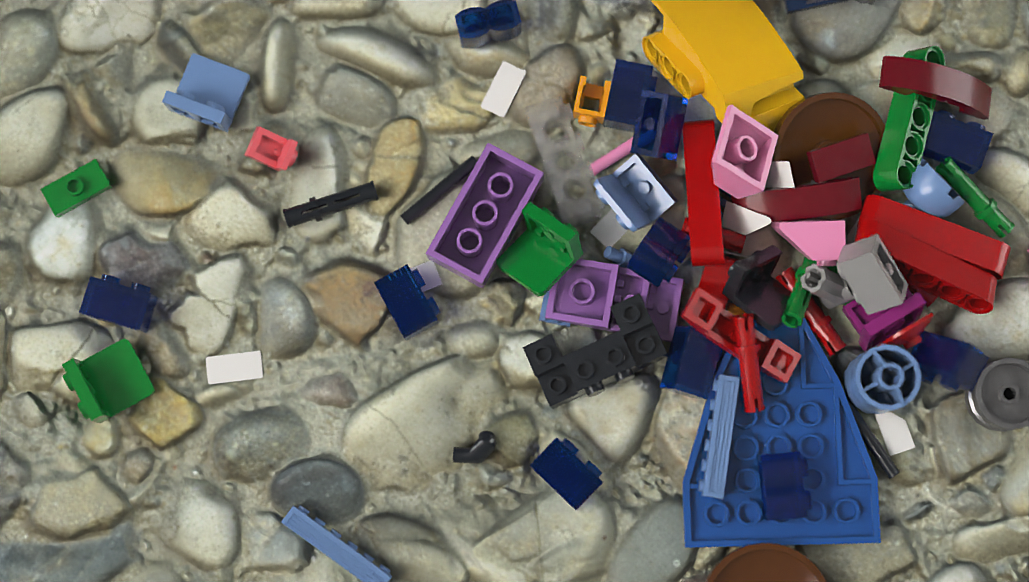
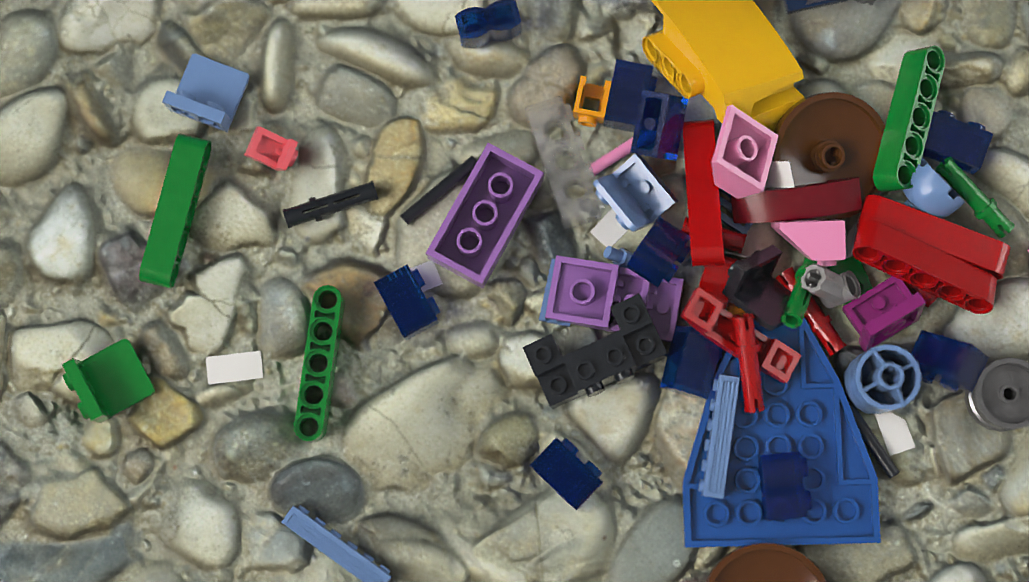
green plate [41,159,113,218] -> none
clear blue brick [79,274,158,333] -> none
black arm [453,430,497,464] -> none
white sticker [481,61,526,118] -> none
green bracket [496,202,584,296] -> none
white sticker [722,201,771,235] -> none
dark red tile [806,133,876,183] -> none
light grey brick [837,234,908,315] -> none
red dish [876,312,934,350] -> none
dark red slope [879,56,992,120] -> none
none -> green beam [139,134,212,289]
none -> green beam [294,285,345,443]

